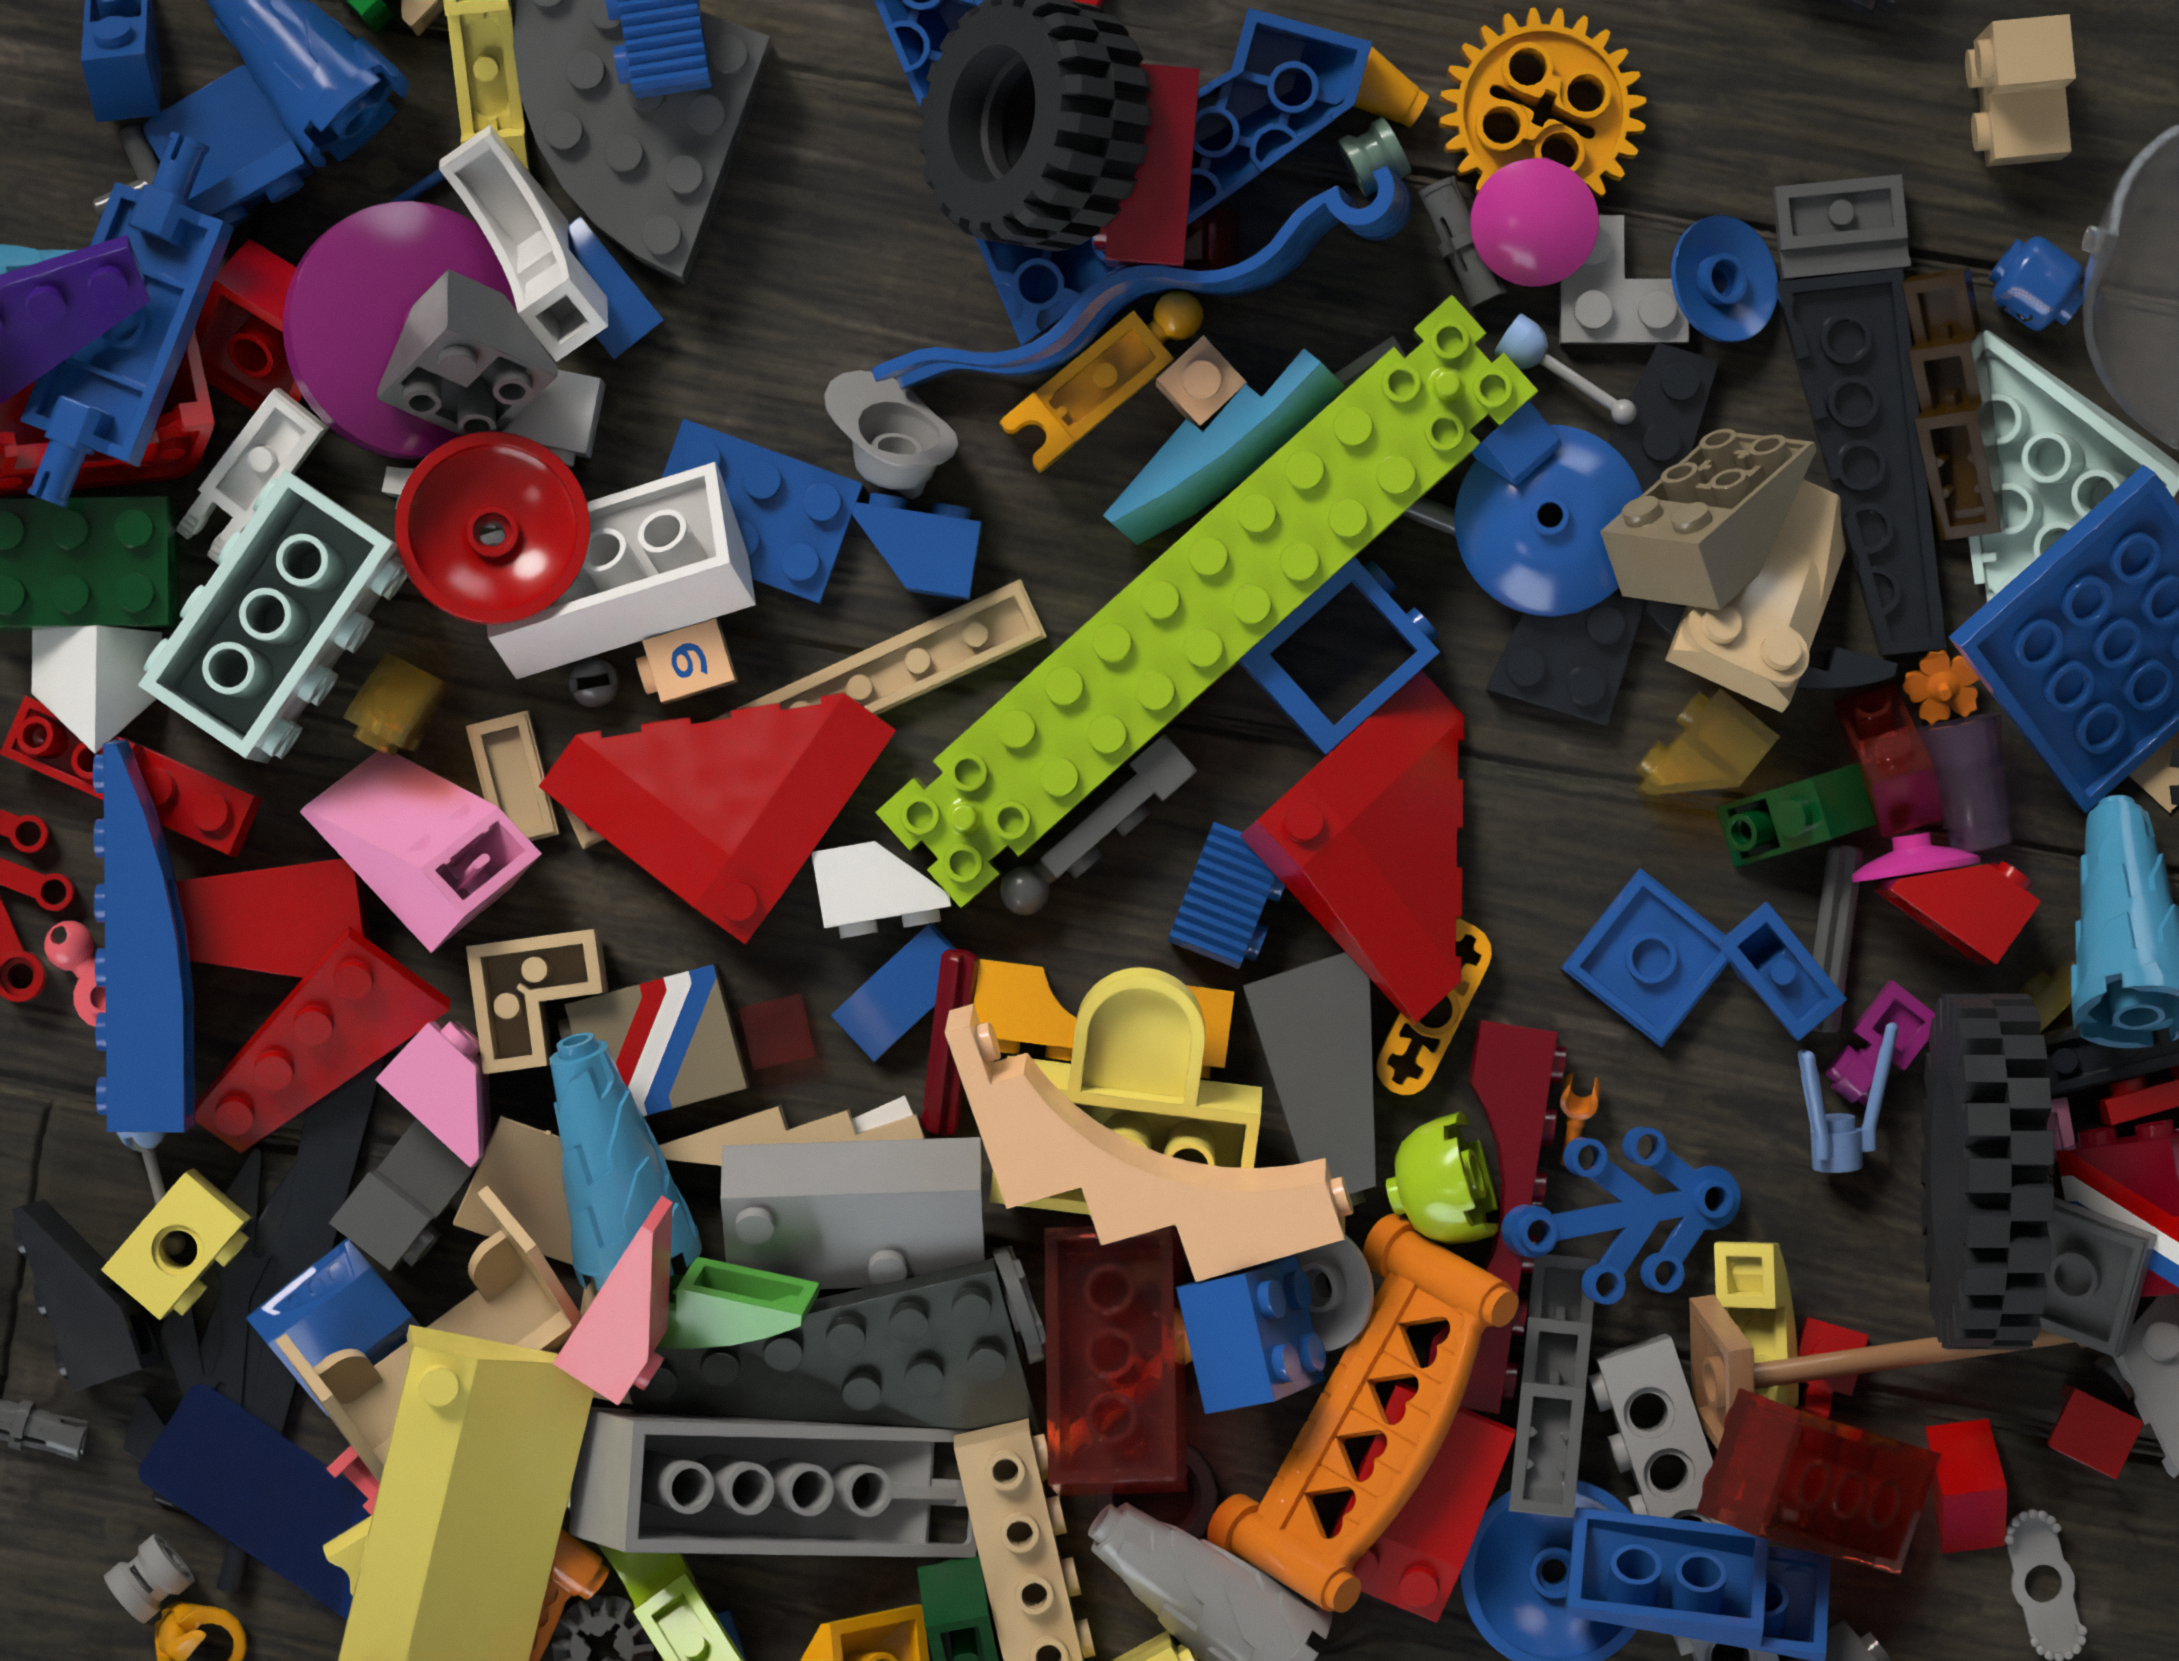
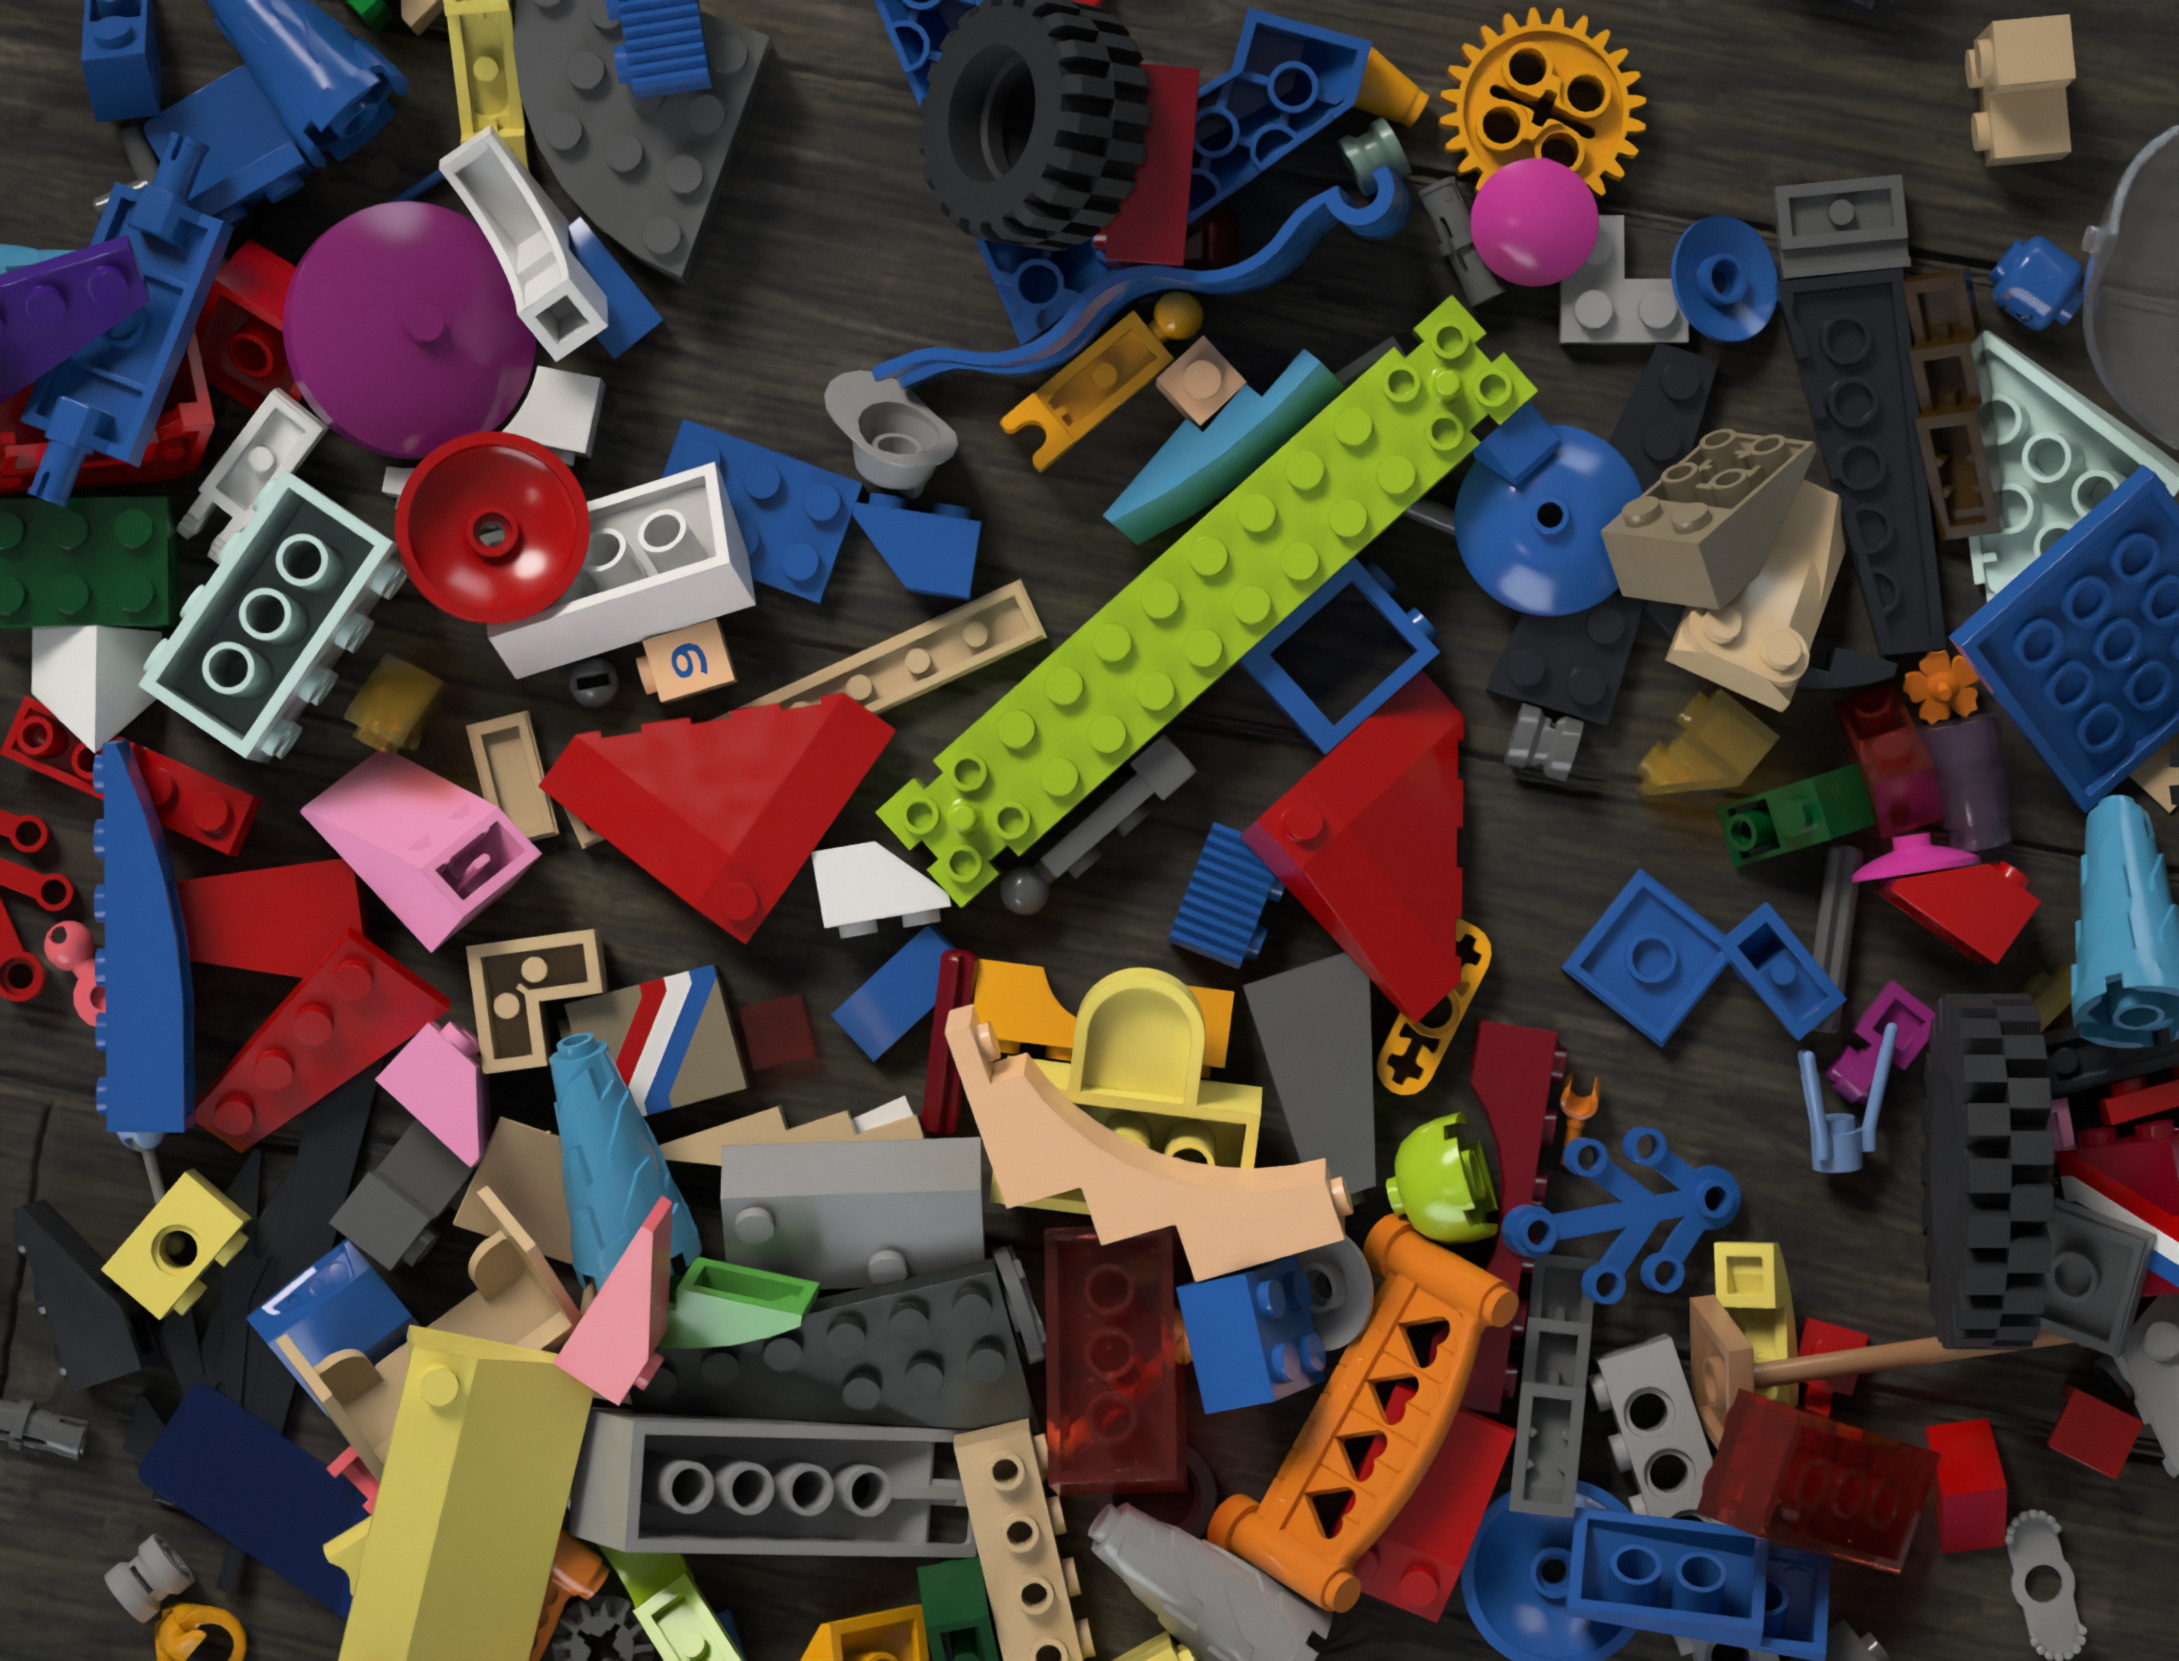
dark grey slope [377,269,558,436] -> none
hinge [1493,313,1637,425] -> none
none -> dark grey wheel [1504,703,1584,782]

